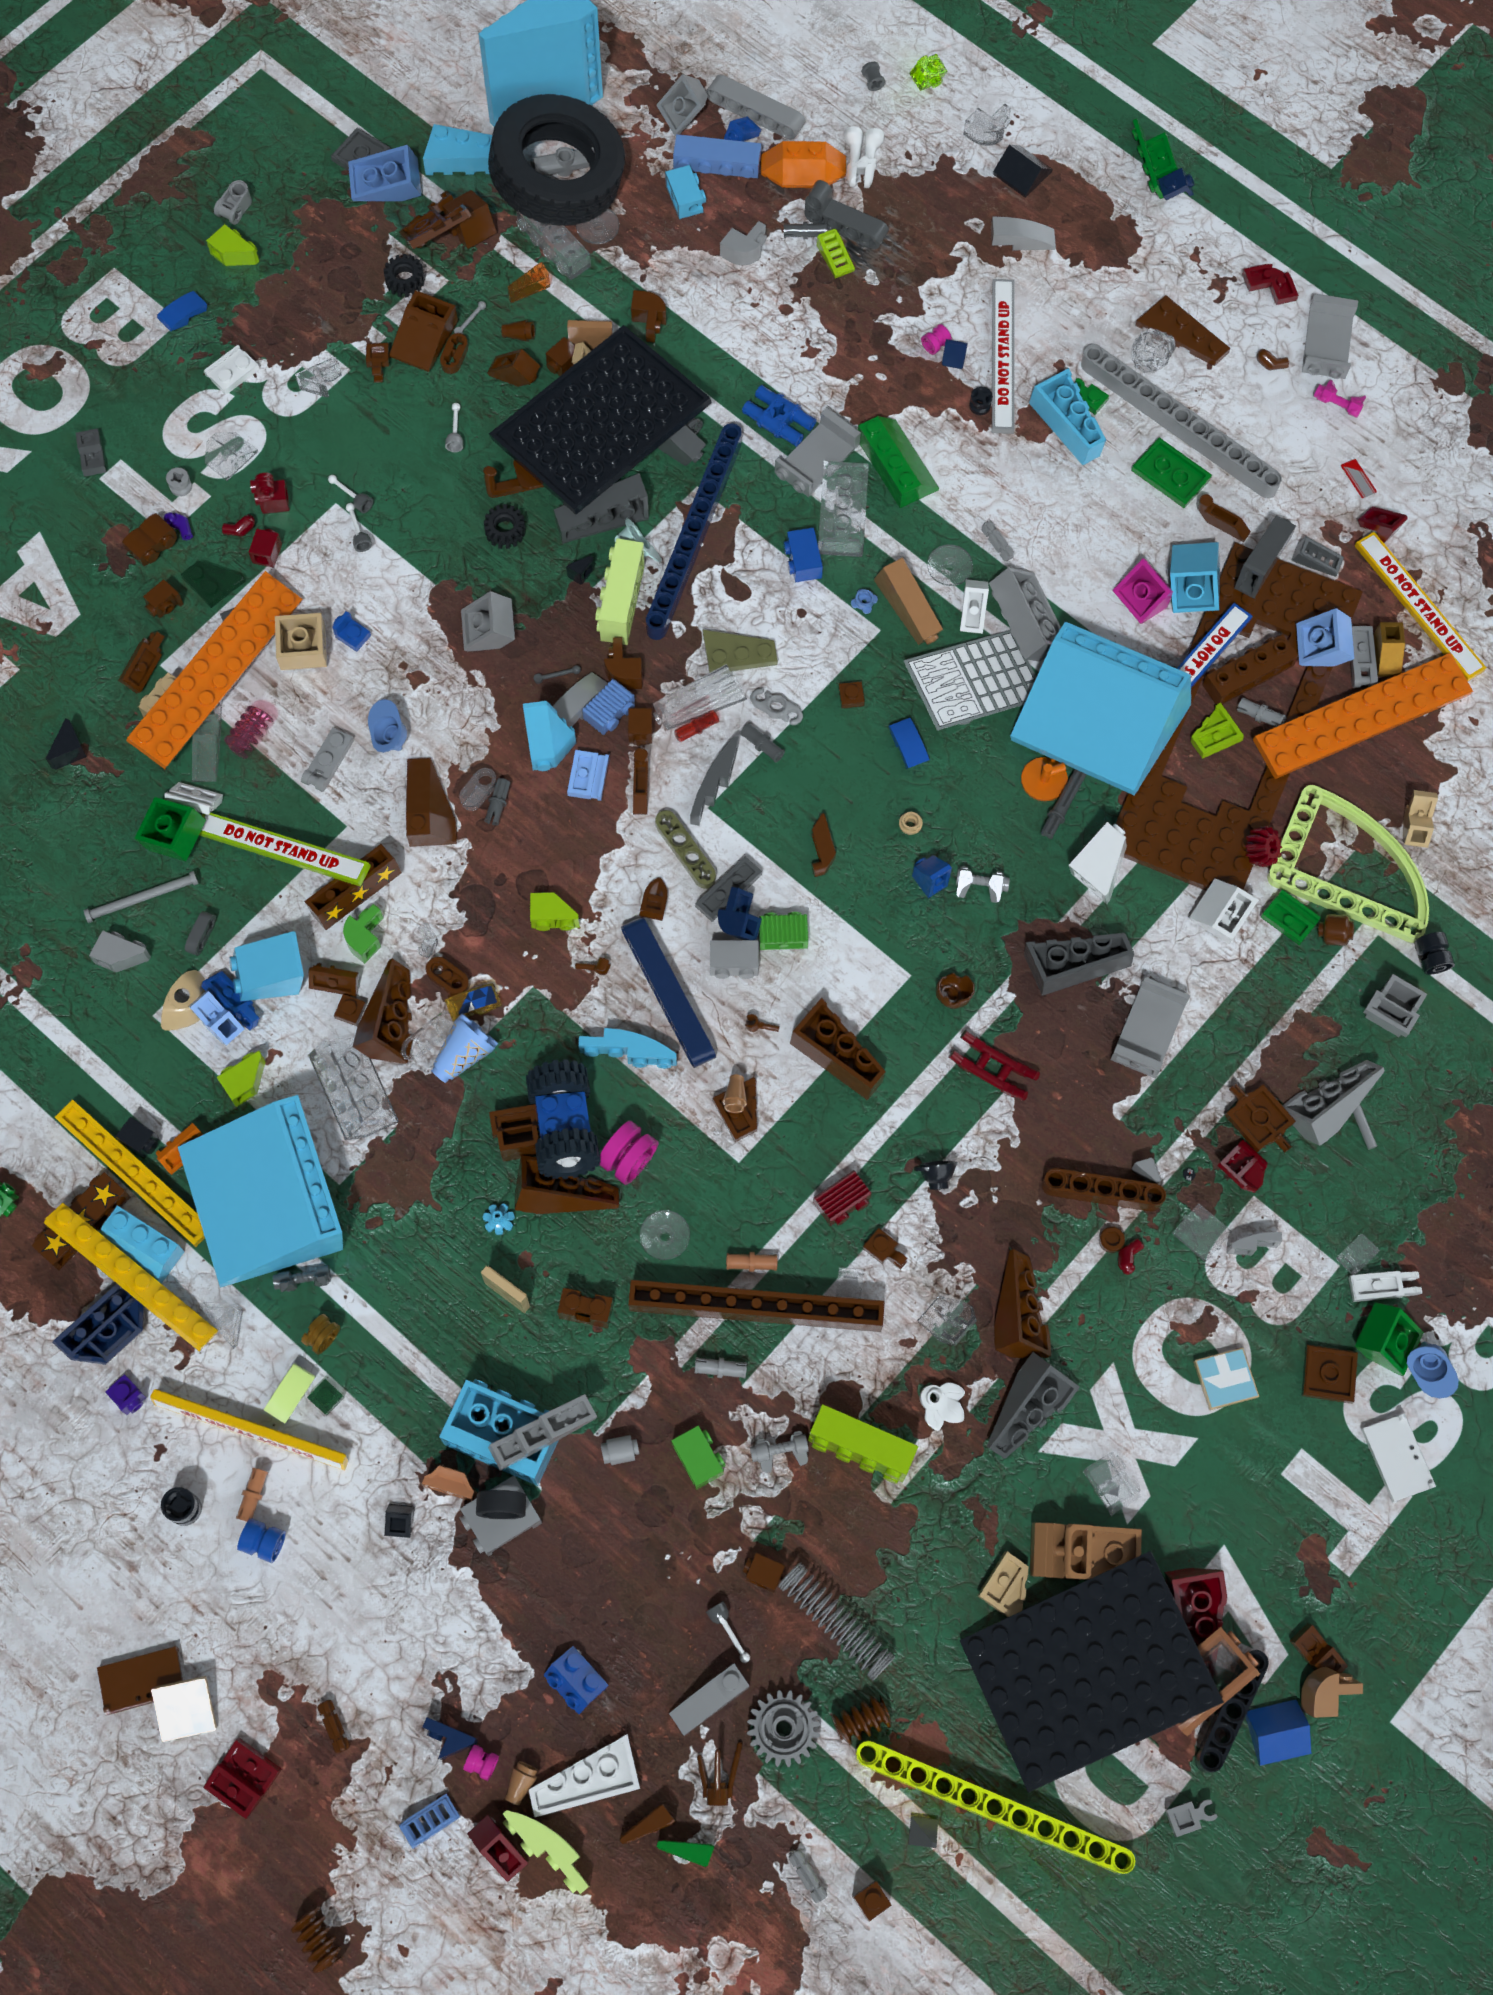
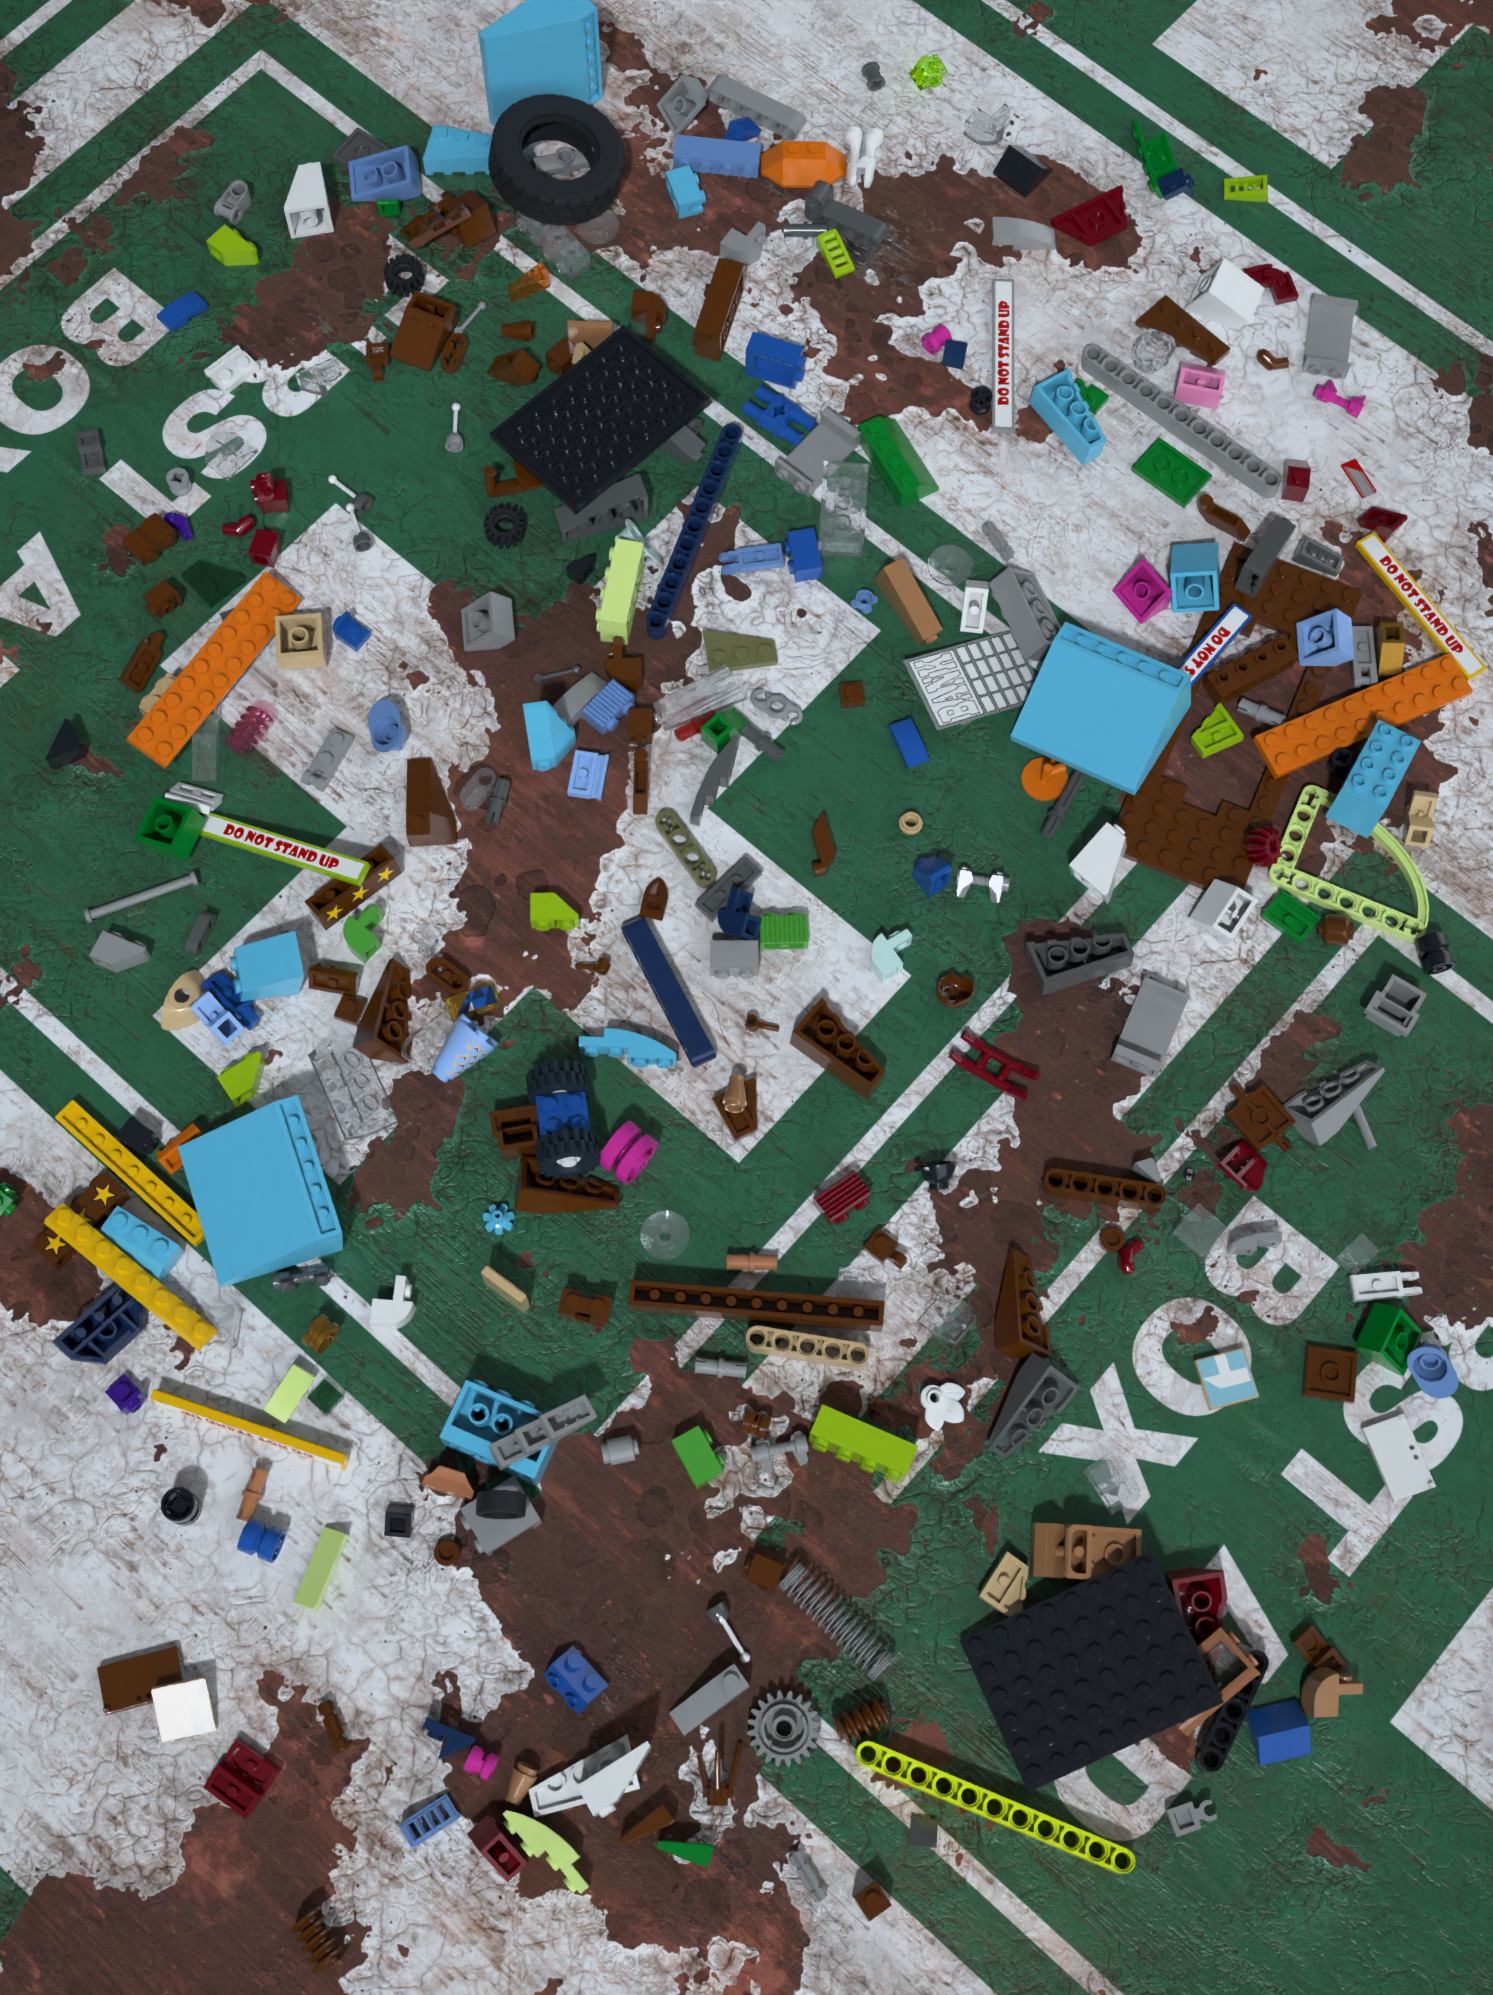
none -> white slope [284,162,334,239]
none -> yellowish green slope [293,1527,349,1611]
none -> white brick [369,1275,416,1330]
none -> green slope [377,199,401,216]
none -> reddish brown tile [434,1539,461,1567]
none -> white slope [577,1741,651,1818]
none -> reddish brown brick [692,258,744,361]
none -> green slope [701,708,750,755]
none -> medium blue hinge [719,543,785,575]
none -> reddish brown wheel [740,1408,772,1440]
none -> blue window [745,331,806,390]
none -> tan beam [746,1326,869,1370]
none -> reddish brown piece [867,1396,884,1415]
none -> light aqua brick [870,929,912,983]
none -> dark red wing [1051,185,1128,247]
none -> bright pink slope [1174,361,1225,409]
none -> white slope [1185,258,1264,330]
none -> lime slope [1224,175,1268,202]
none -> dark red slope [1281,459,1311,502]
none -> medium azure brick [1325,719,1421,839]
none -> black bush [1327,748,1353,777]

